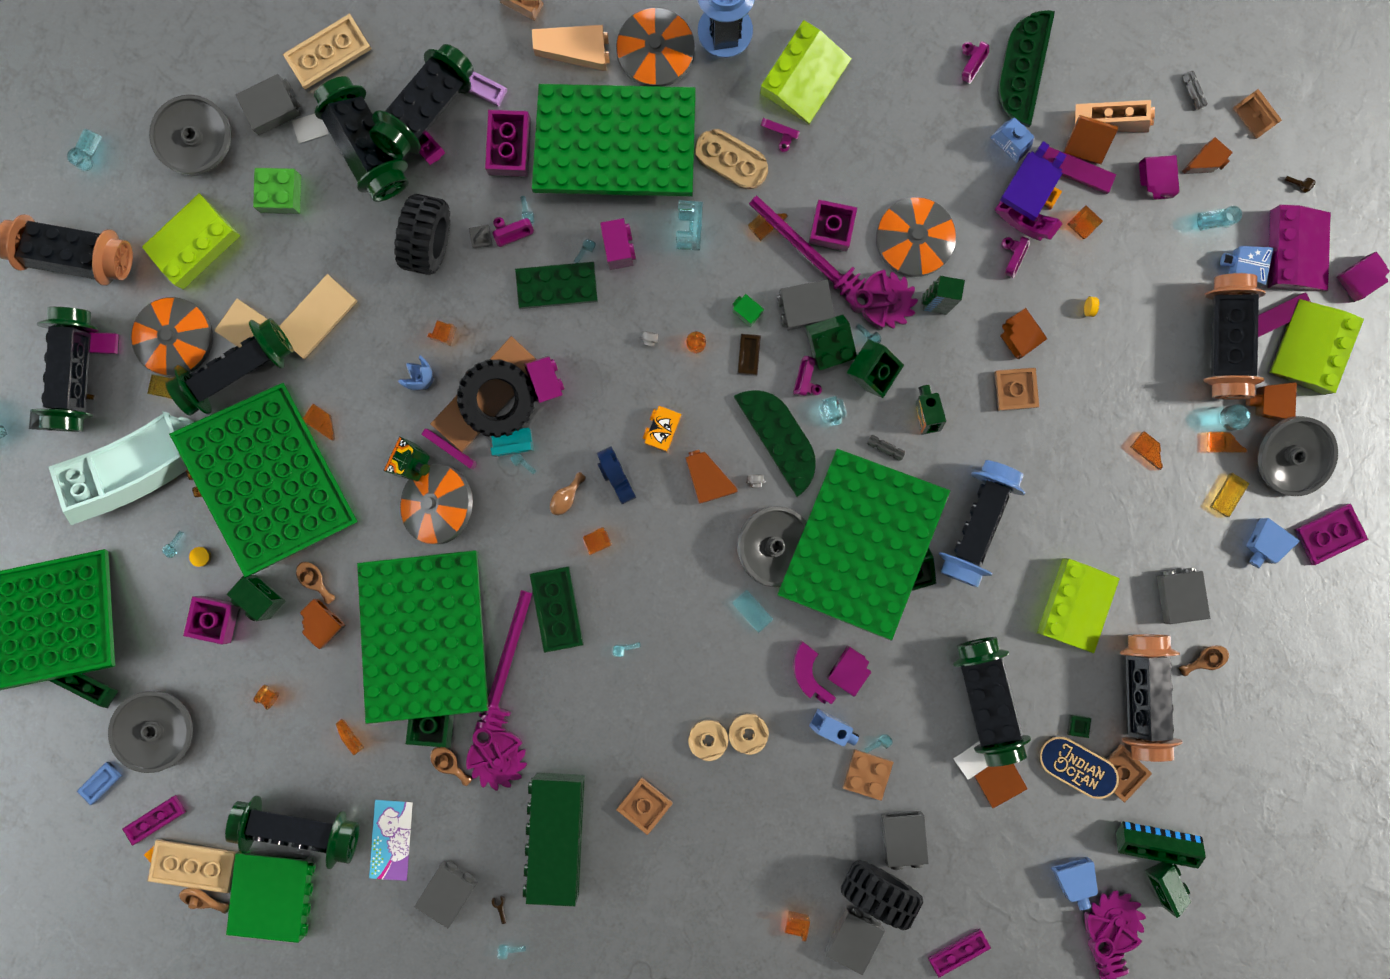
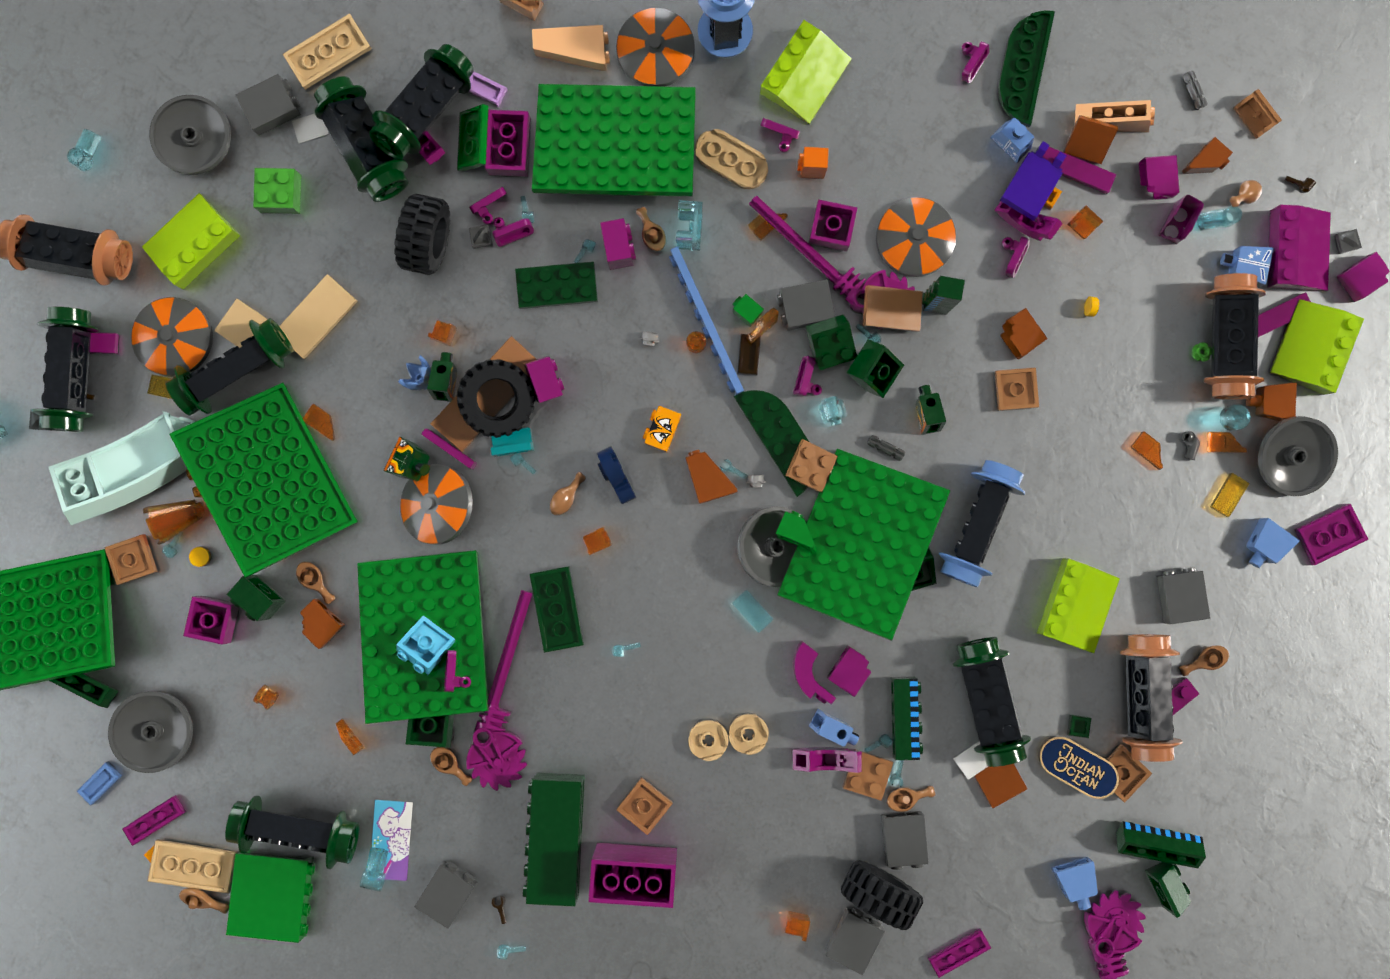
none -> medium nougat plate [104,534,158,585]
none -> clear orange cone [143,499,205,545]
none -> clear light blue piece [360,848,388,892]
none -> medium azure plate [396,615,455,675]
none -> dark green torso [427,352,457,402]
none -> magenta piece [444,650,471,692]
none -> green tile [457,104,488,172]
none -> magenta piece [469,187,507,224]
none -> magenta brick [589,843,677,908]
none -> medium nougat piece [636,207,666,251]
none -> medium blue plate [669,246,744,395]
none -> clear light blue hand [720,459,747,479]
none -> clear orange tile [747,308,779,344]
none -> green slope [776,511,817,552]
none -> medium nougat plate [785,439,838,492]
none -> magenta arch [793,747,862,773]
none -> orange brick [797,147,829,179]
none -> medium nougat tile [863,285,923,332]
none -> medium nougat piece [887,786,936,812]
none -> clear light blue hand [890,760,904,788]
none -> dark green brick [891,677,923,760]
none -> magenta piece [1159,195,1204,244]
none -> magenta plate [1172,677,1199,715]
none -> dark grey arm [1182,431,1200,460]
none -> bright green plate [1192,342,1212,362]
none -> medium nougat piece [1230,180,1262,207]
none -> dark grey tile [1334,229,1362,254]

